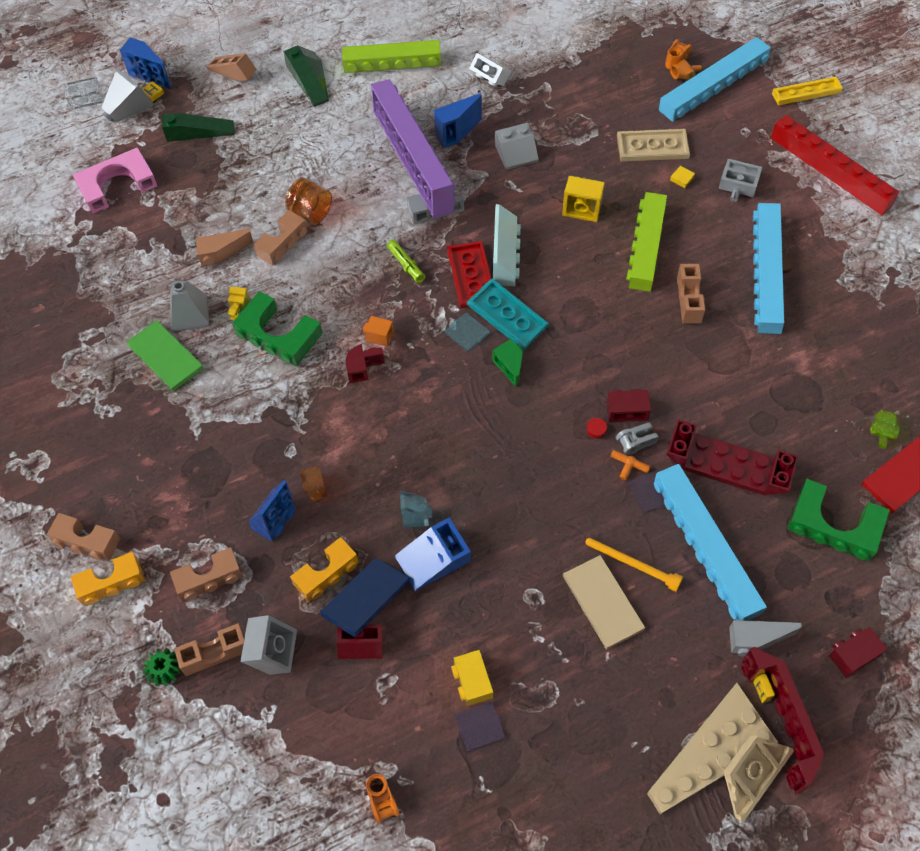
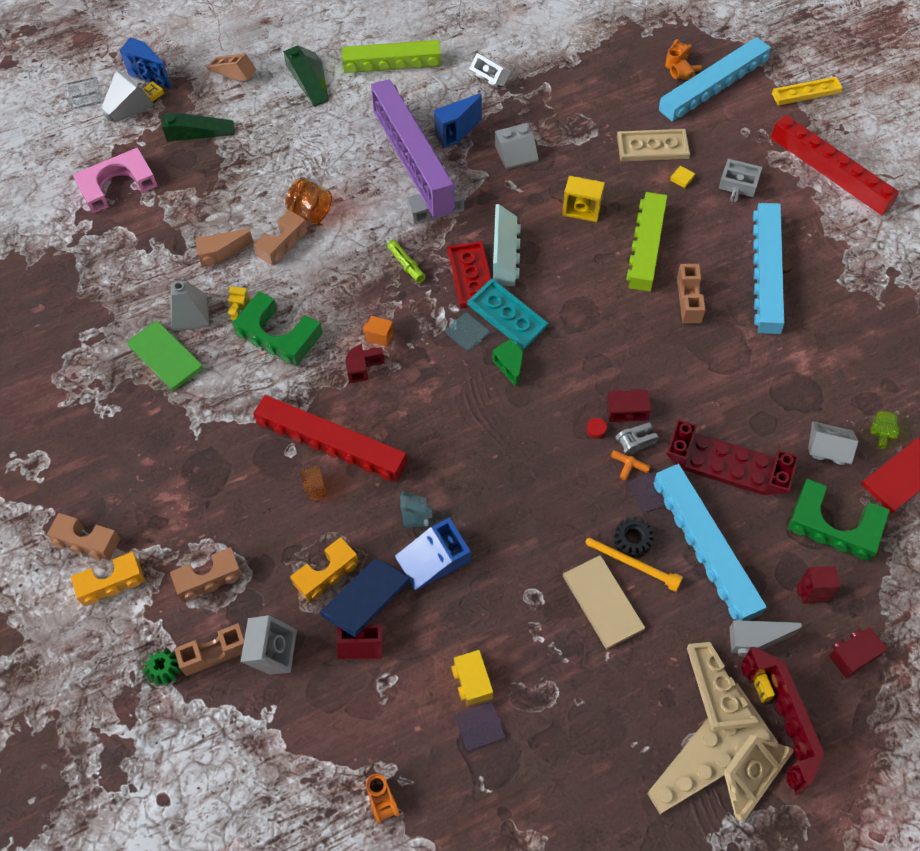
blue slope [249,480,296,542] -> none
none -> red brick [253,395,407,482]
none -> black tyre [614,517,654,558]
none -> tan wing [687,642,759,731]
none -> dark red brick [797,566,840,604]
none -> light grey slope [808,421,858,465]

